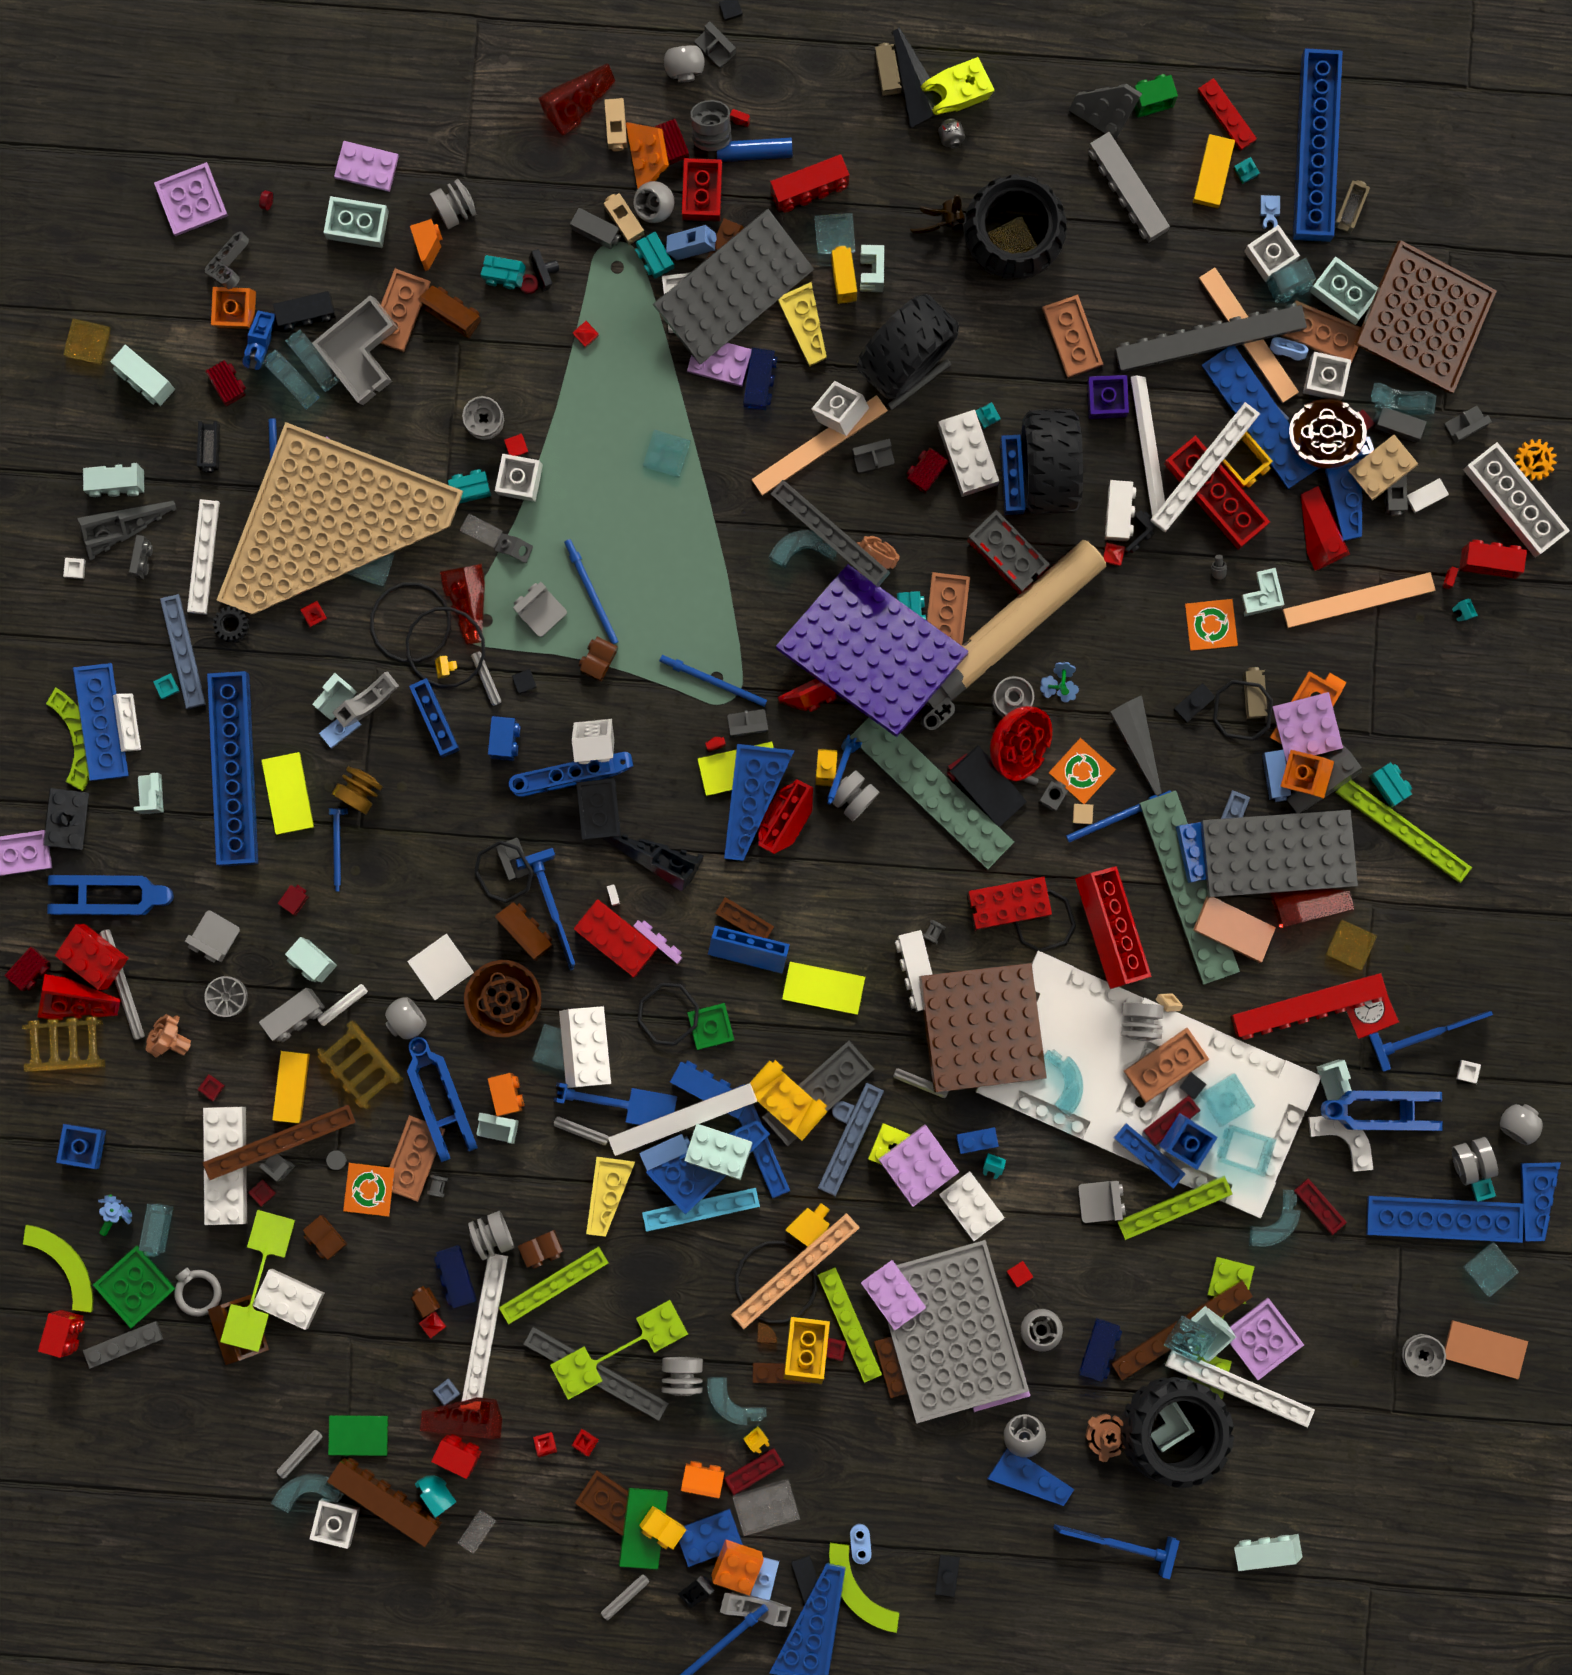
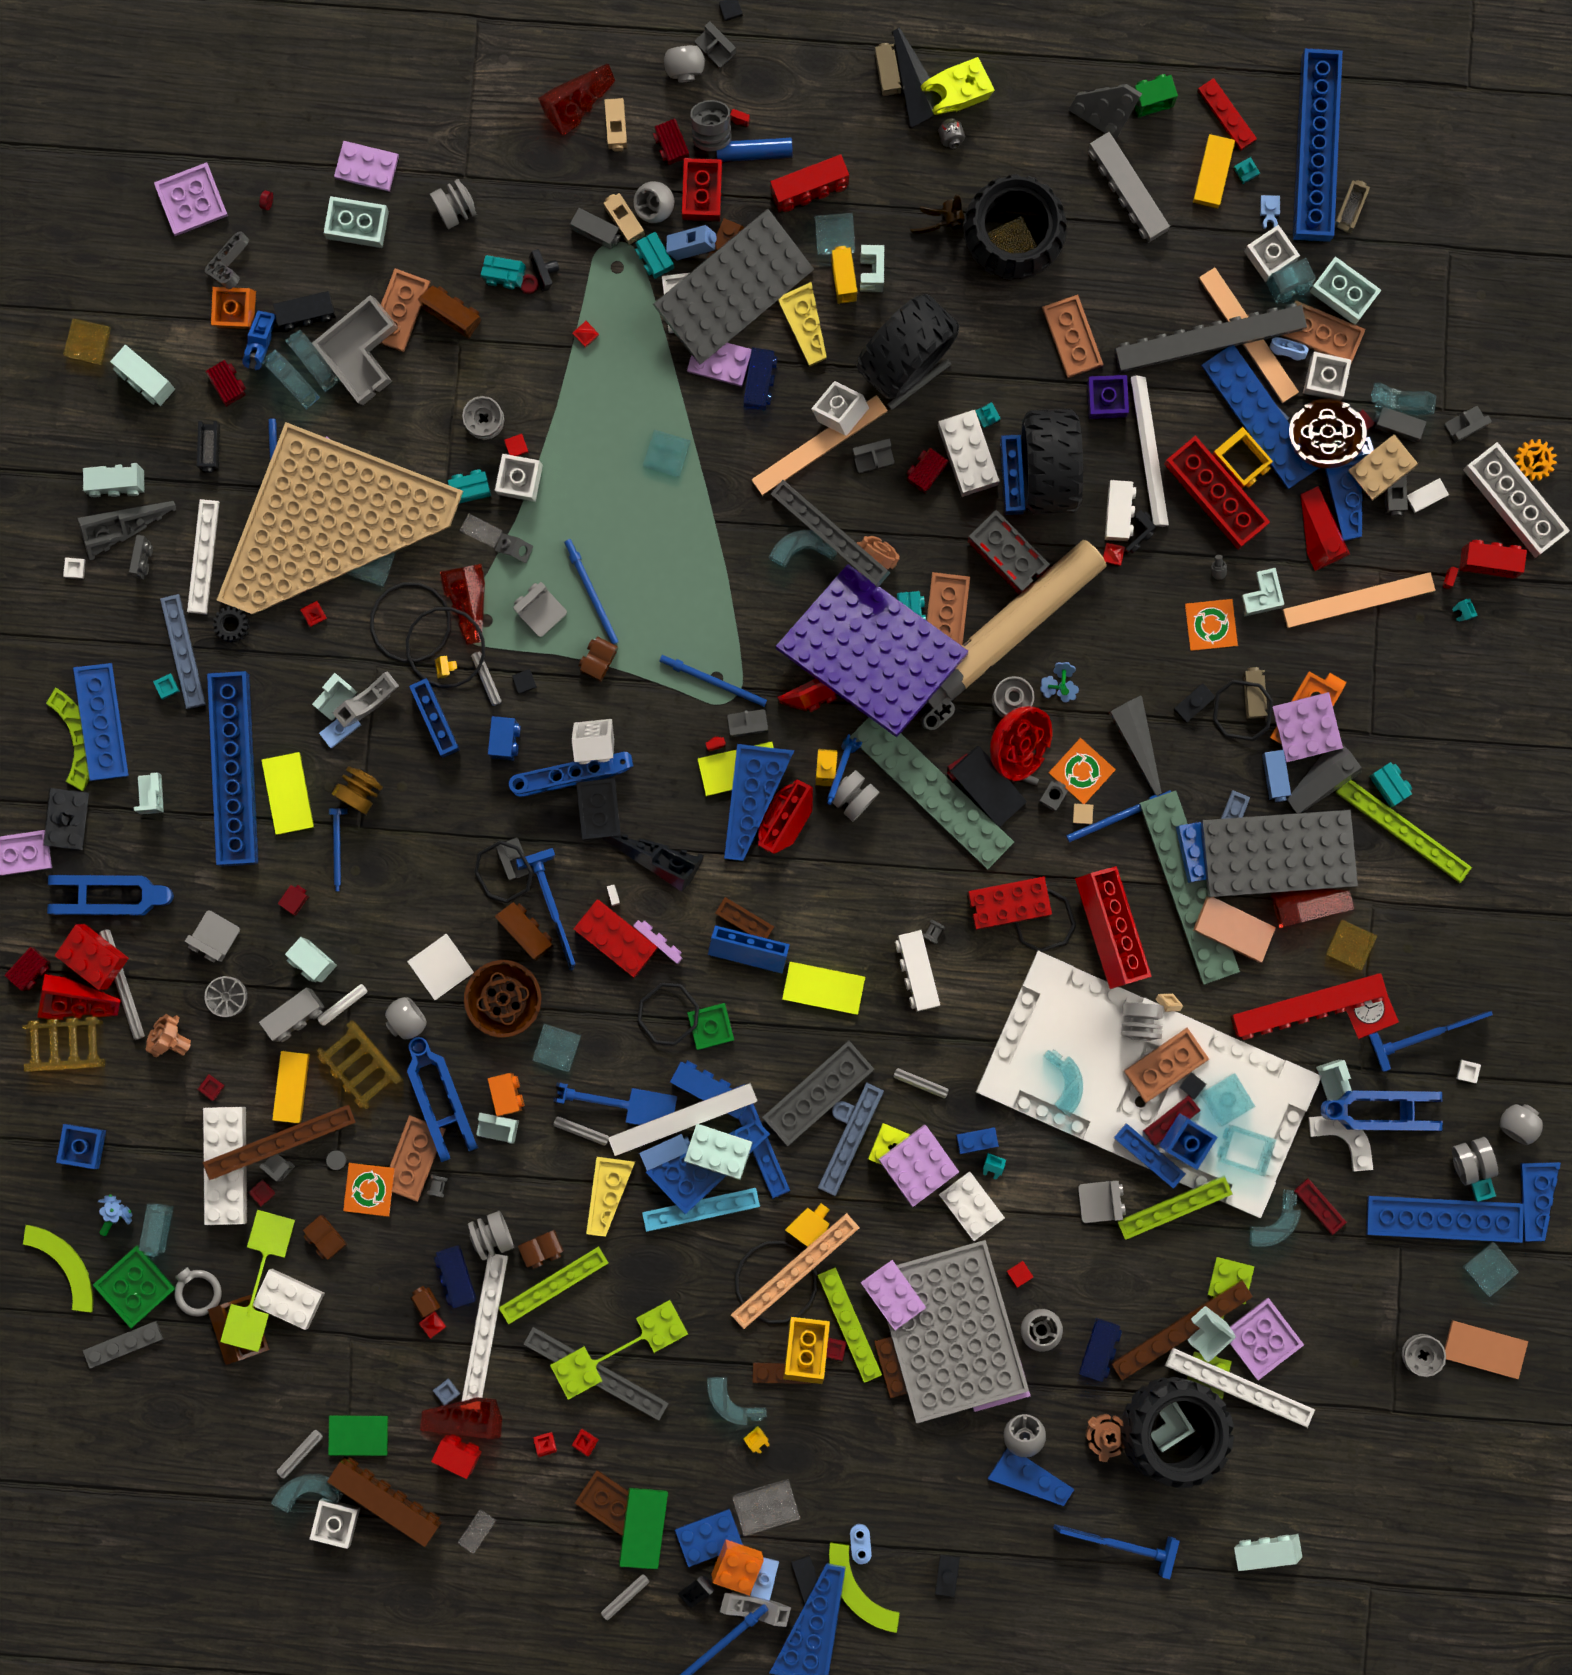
red brick [38,1310,85,1358] -> none
white tile [113,694,141,752] -> none
orange slope [410,219,443,271] -> none
teal brick [415,1475,456,1518] -> none
white brick [559,1007,611,1088] -> none
orange wing [626,122,669,188] -> none
yellow brick [639,1506,686,1549] -> none
light grey wheel [662,1357,703,1396] -> none
orange slope [681,1461,724,1498] -> none
dark red tile [724,1448,784,1495] -> none
yellow piece [750,1060,828,1140] -> none
clear orange tile [758,1322,777,1343] -> none
reddish brown plate [919,963,1047,1092] -> none
white tile [1150,402,1260,532] -> none
clear light blue plate [1164,1316,1217,1363] -> none
orange slope [1280,750,1334,798] -> none
reddish brown plate [1354,240,1497,394] -> none

